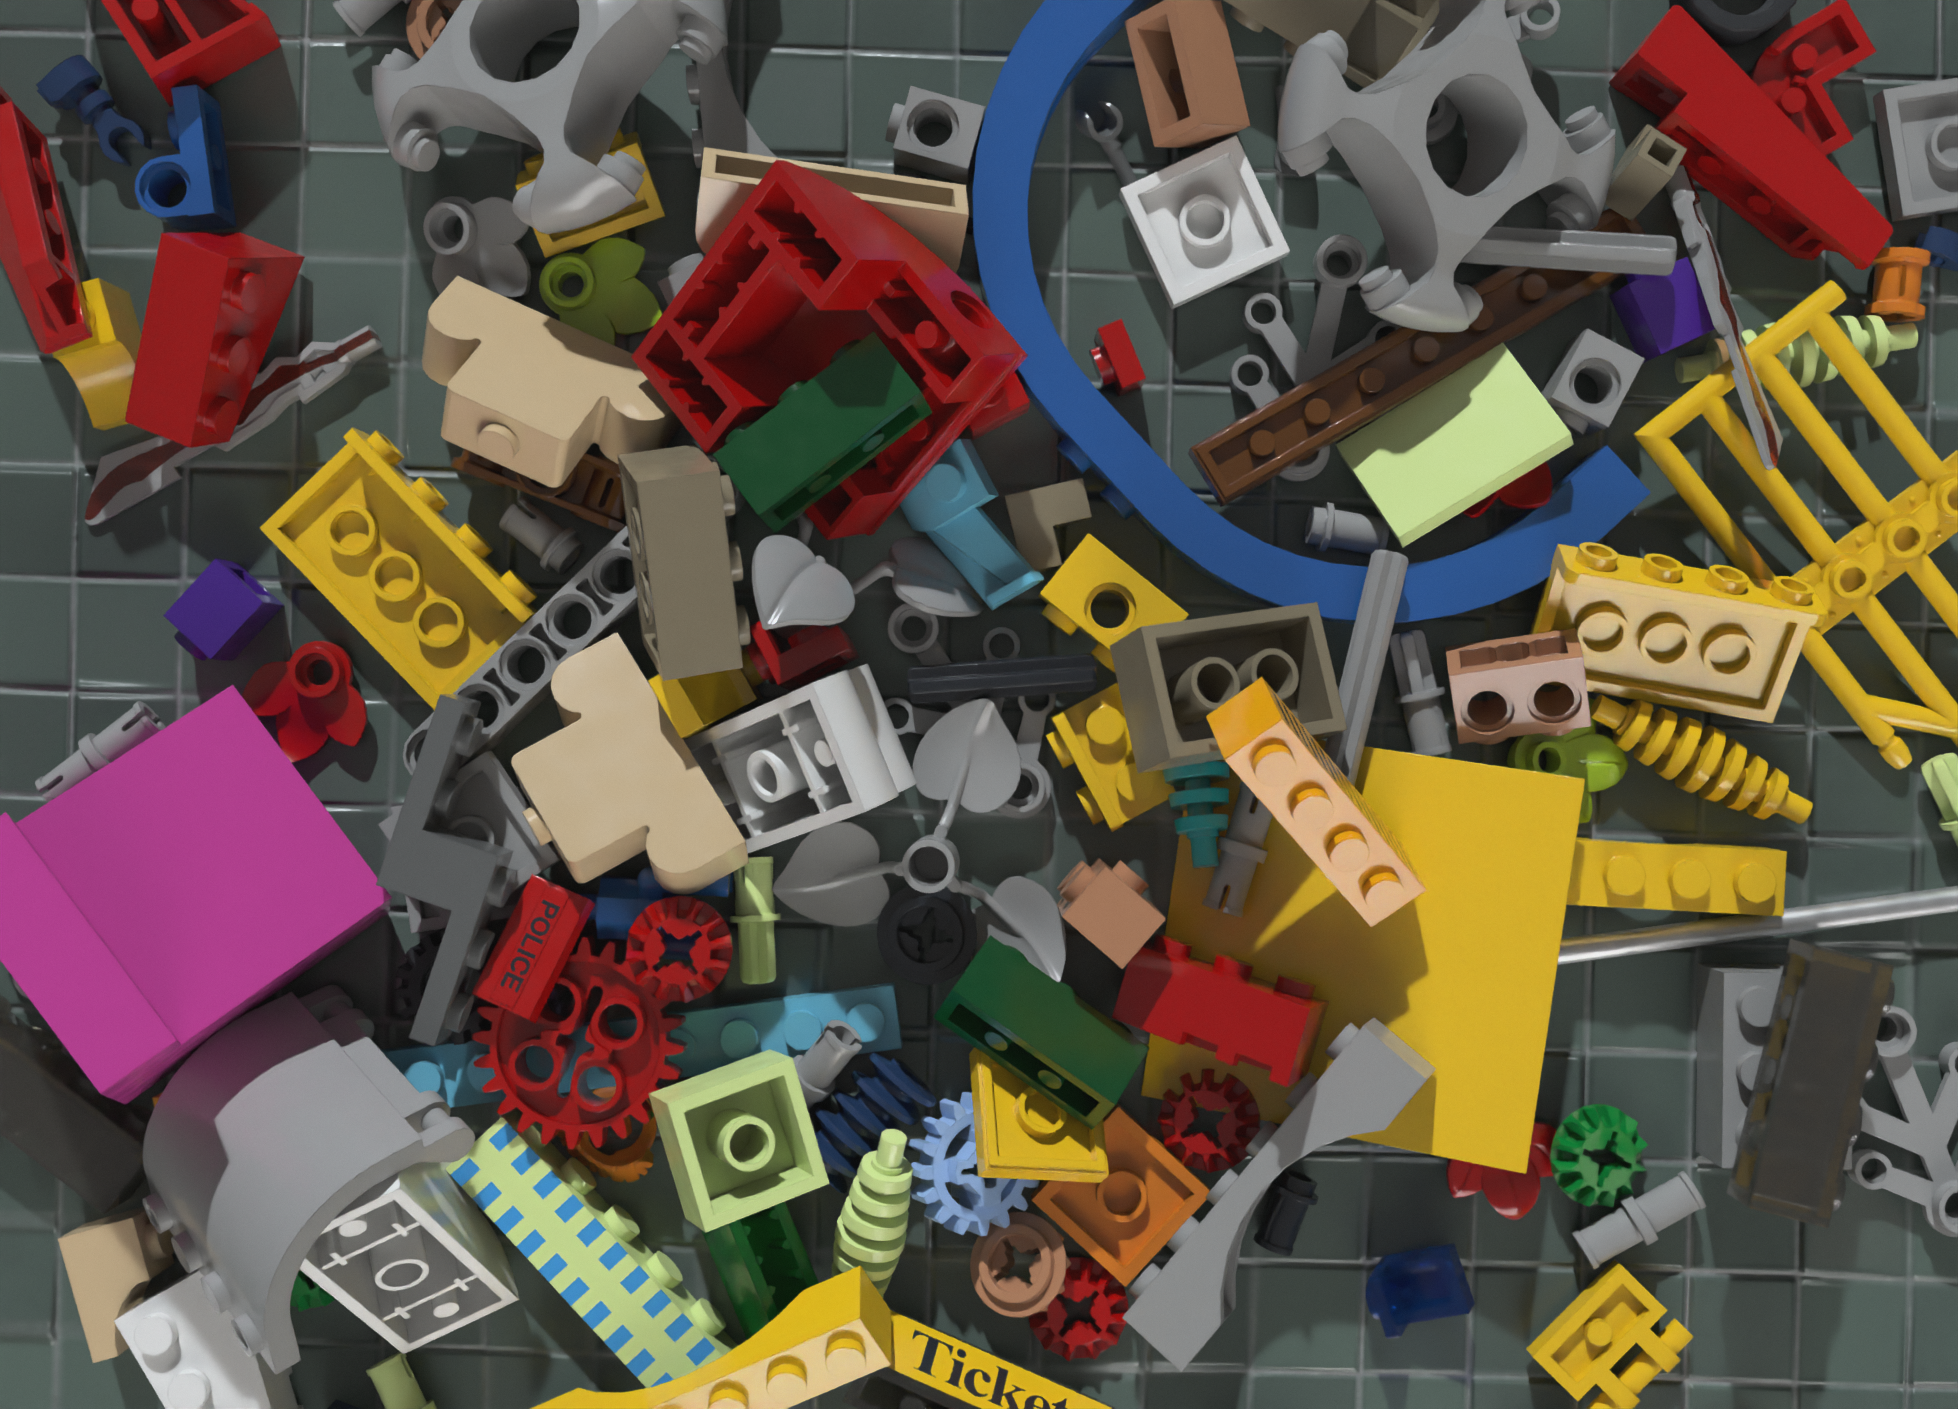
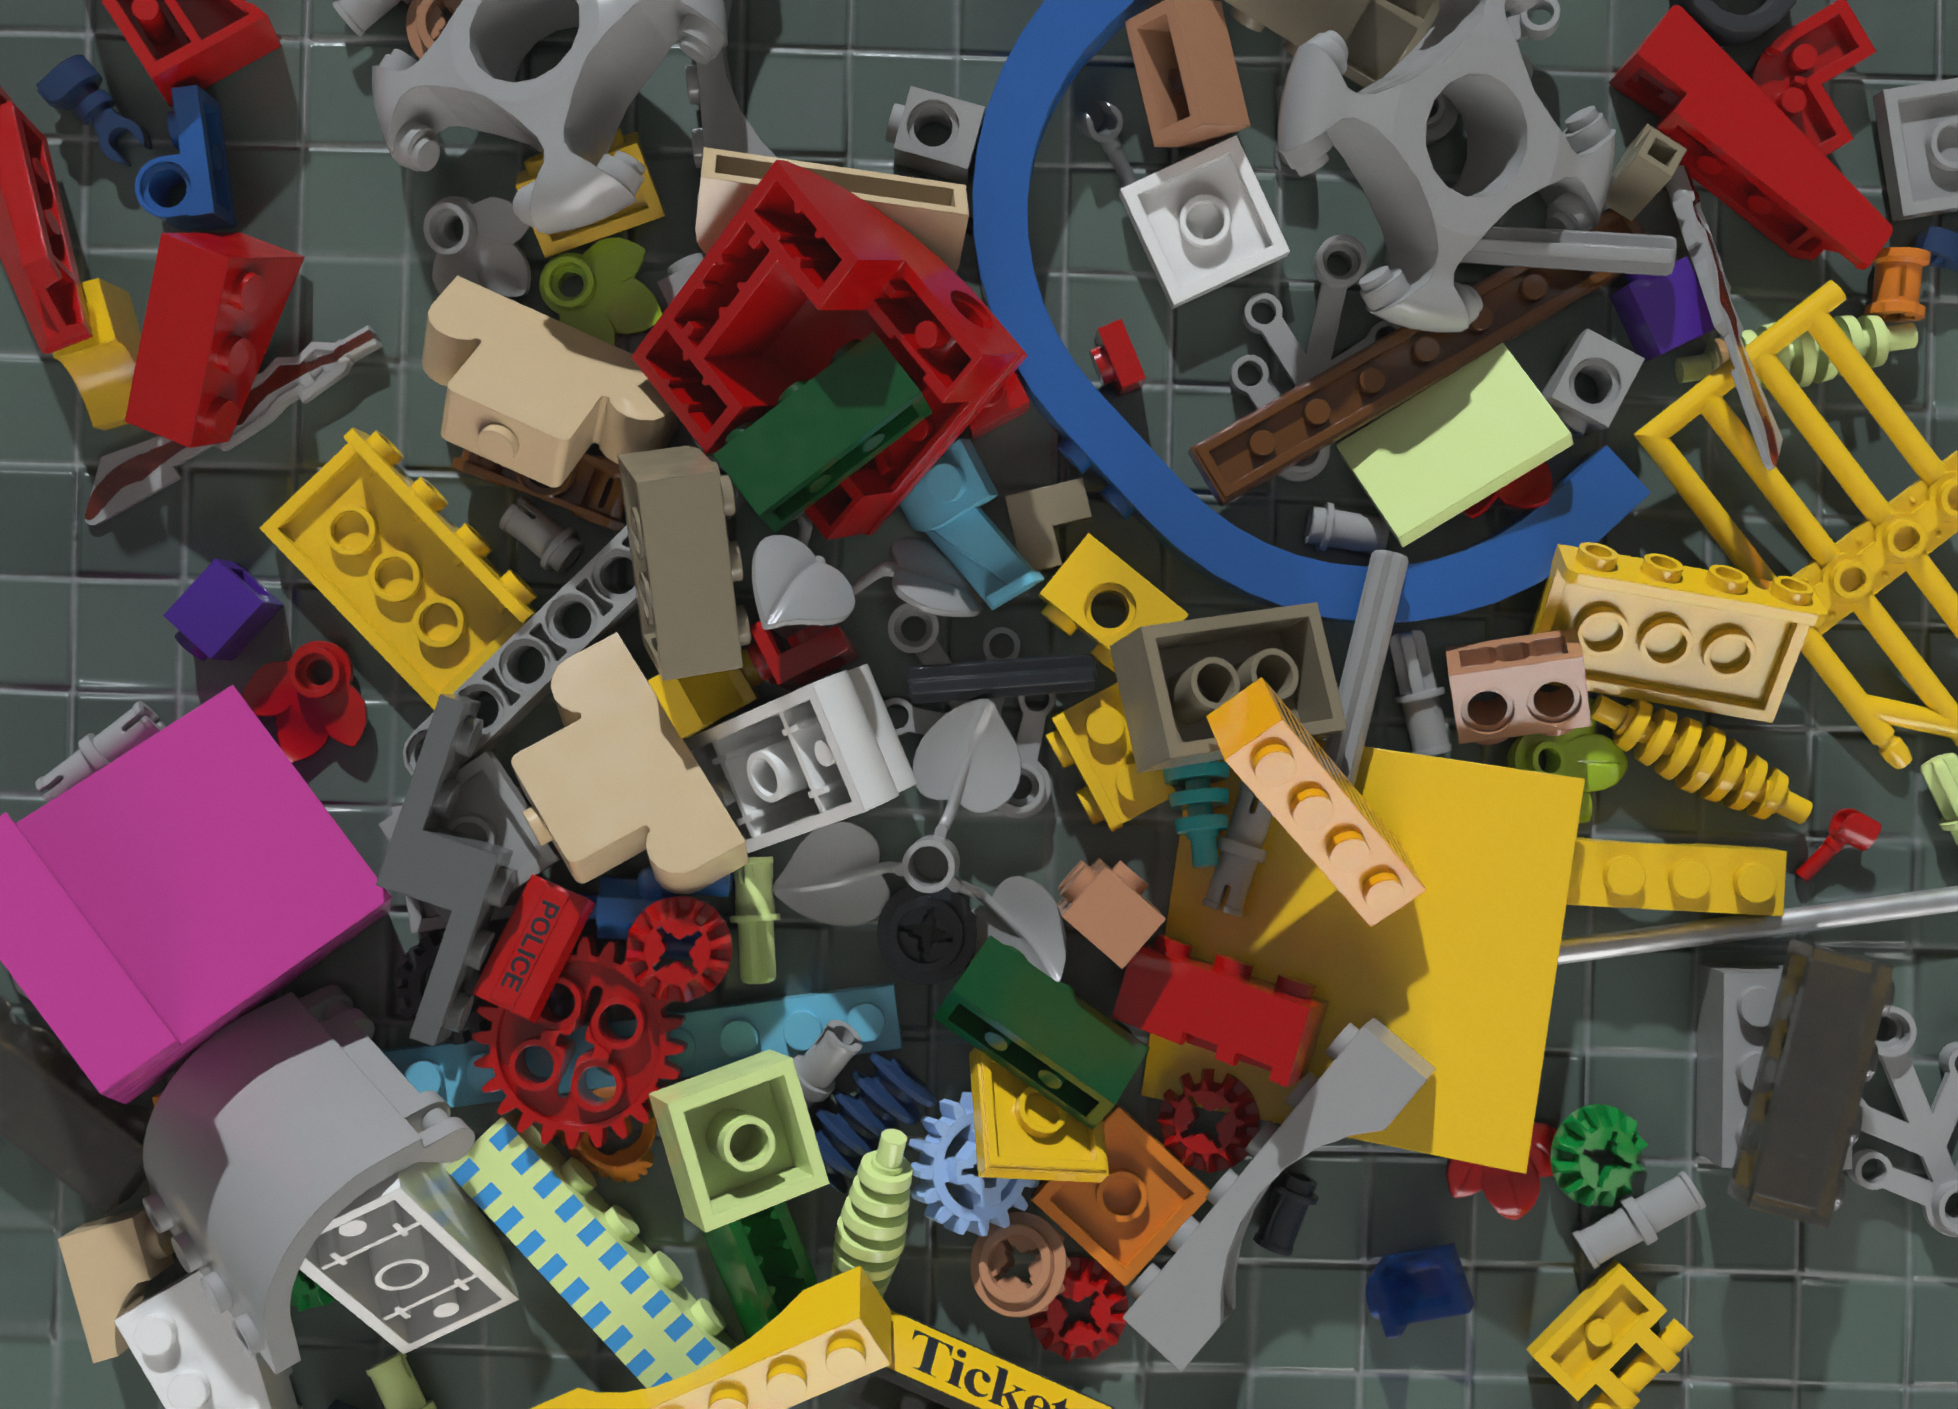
none -> red hand [1795,808,1881,883]

